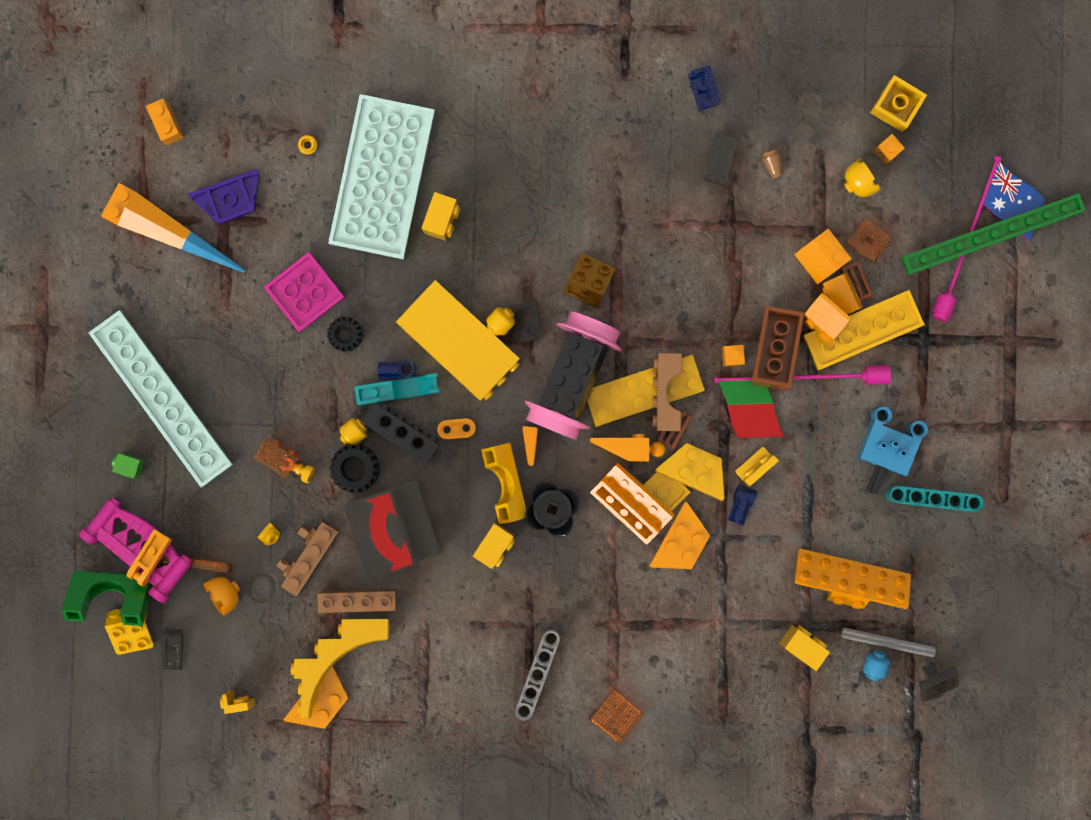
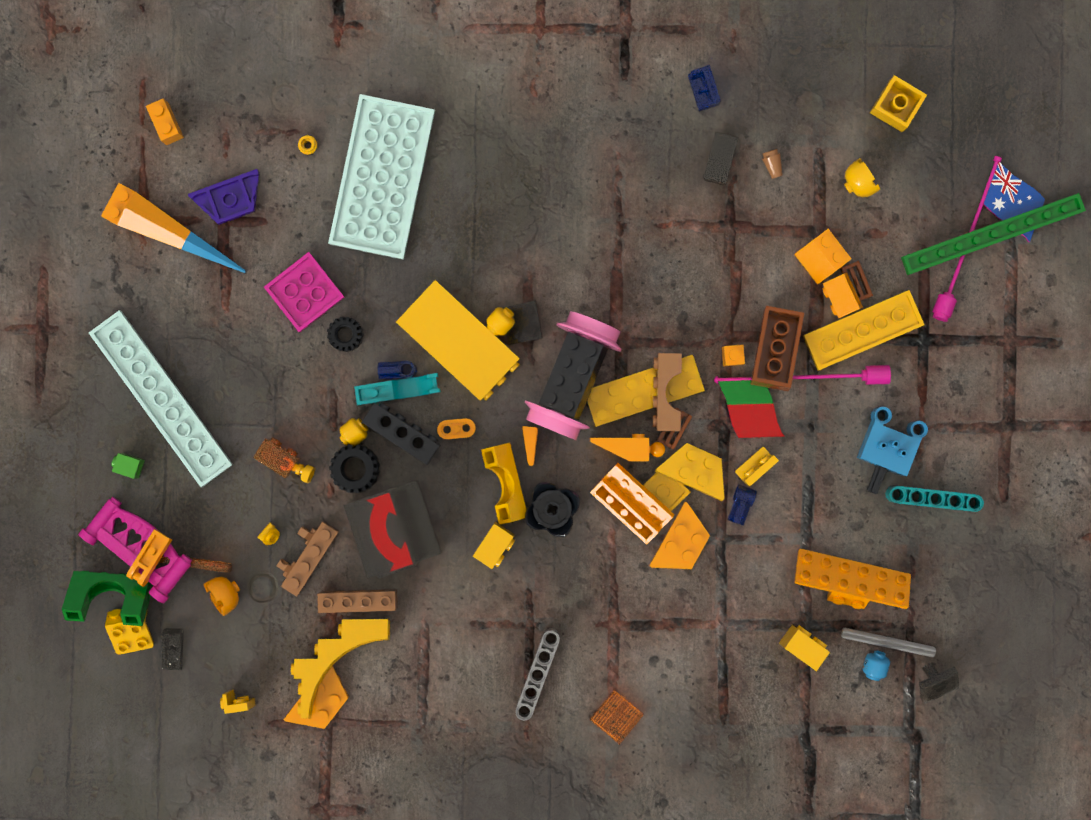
yellow brick [421,192,461,241] -> none
pearl gold bracket [563,253,615,308] -> none
light orange slope [803,293,852,344] -> none
clear orange piece [847,218,891,263] -> none
light orange brick [873,134,905,165] -> none

